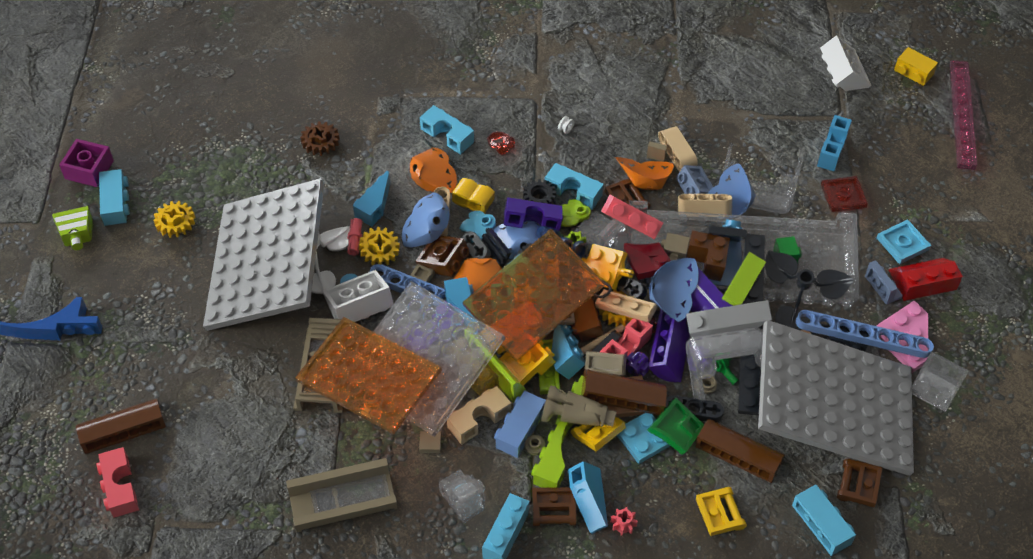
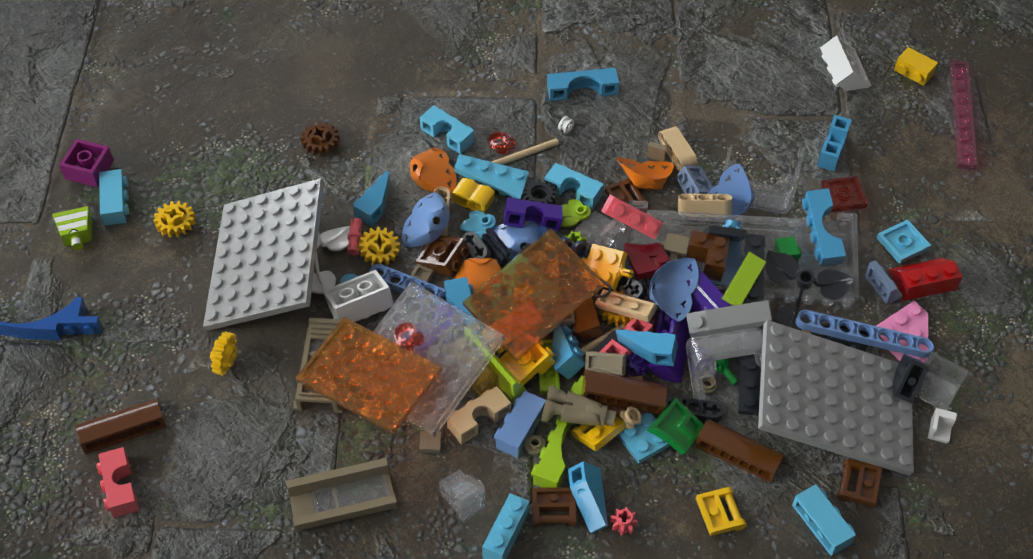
none -> yellow gear [210,331,238,376]
none -> clear red piece [394,323,424,353]
none -> medium azure wing [454,154,529,199]
none -> tan bar [492,138,559,165]
none -> dark azure arch [547,68,619,101]
none -> dark azure slope [616,329,678,366]
none -> tan plate [619,406,641,429]
none -> dark azure arch [802,189,846,267]
none -> black slope [893,354,930,403]
none -> white panel [928,408,957,444]

